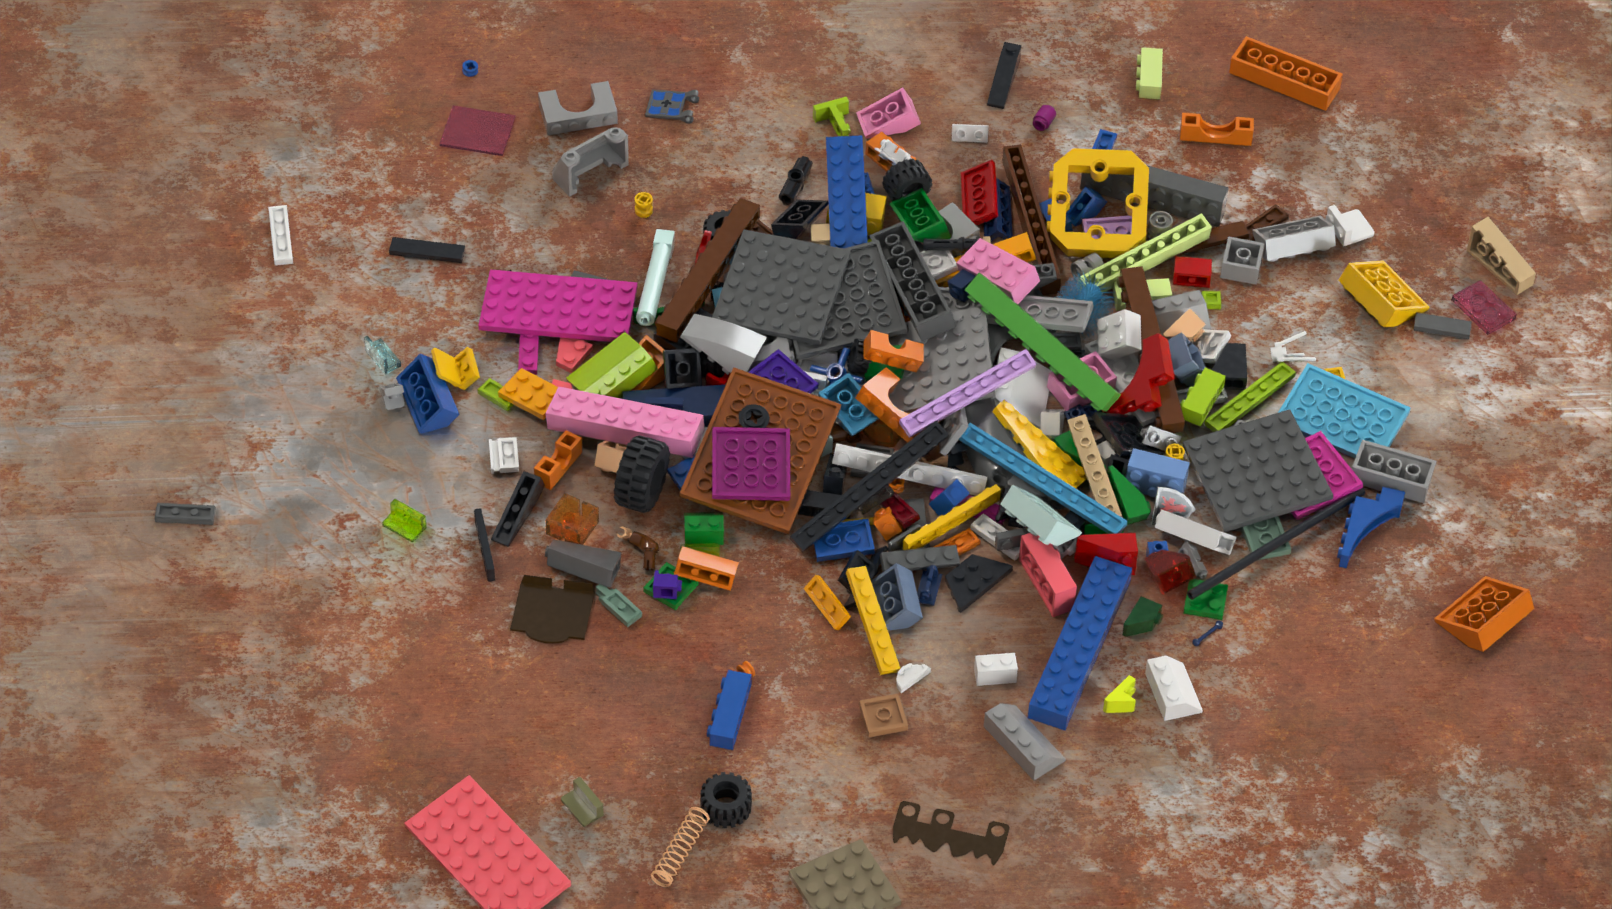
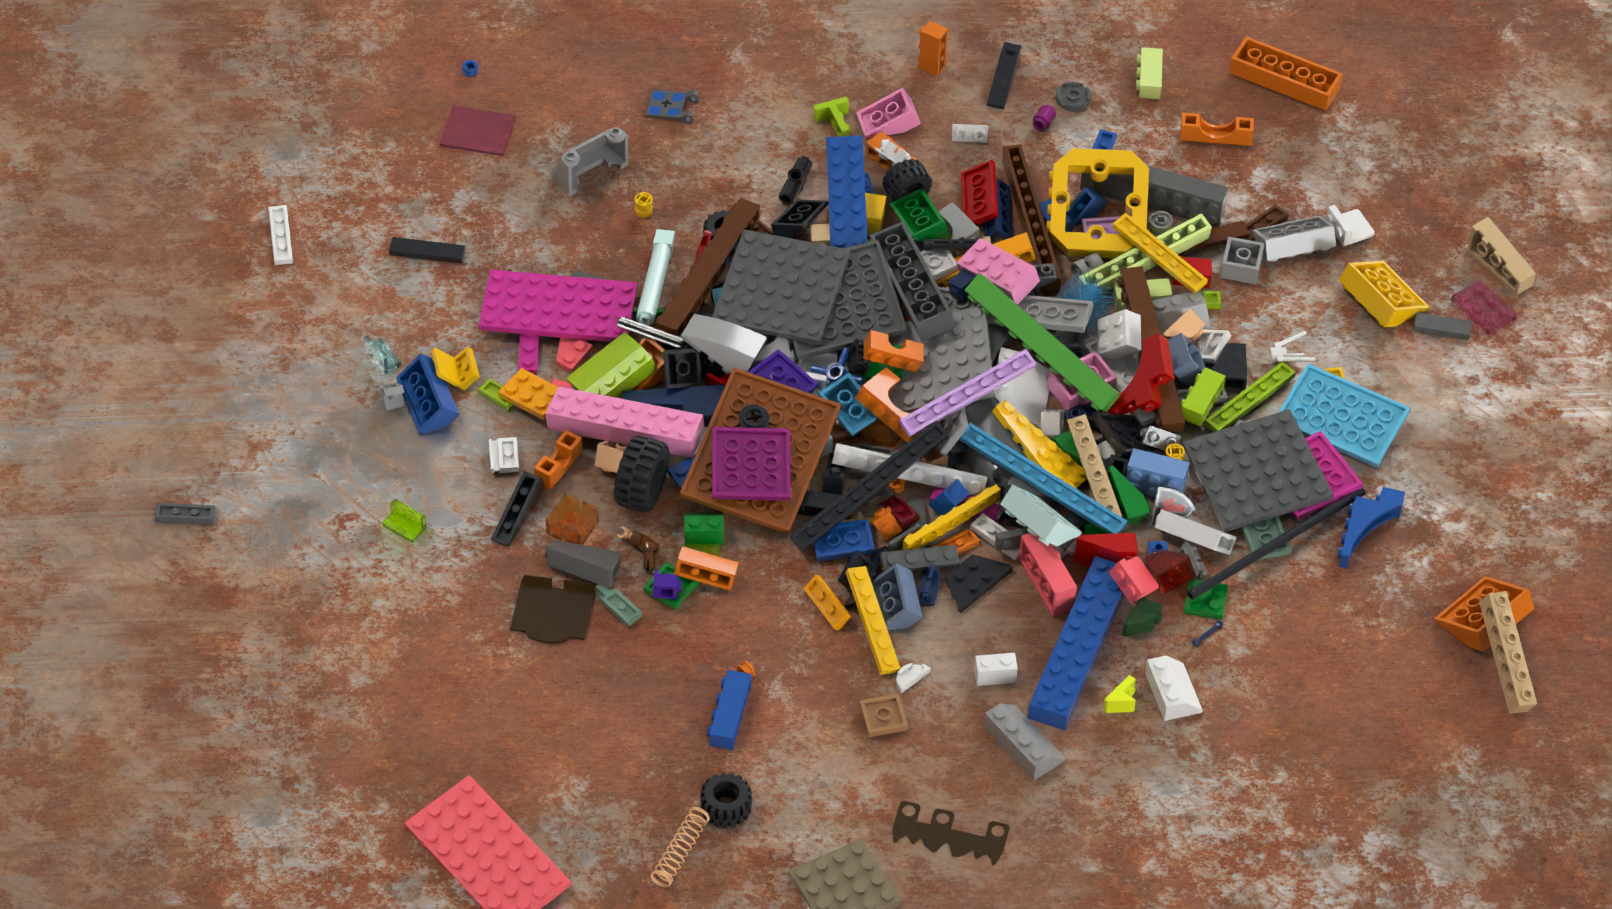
black tile [474,508,495,582] -> none
light grey arch [538,81,618,135] -> none
olive panel [561,777,604,827] -> none
light grey slope [1352,440,1437,503] -> none
none -> axle [617,317,685,349]
none -> orange brick [918,20,948,76]
none -> dark grey tile [1055,81,1091,111]
none -> coral bracket [1109,556,1159,604]
none -> yellow plate [1113,212,1208,294]
none -> tan brick [1479,591,1537,714]

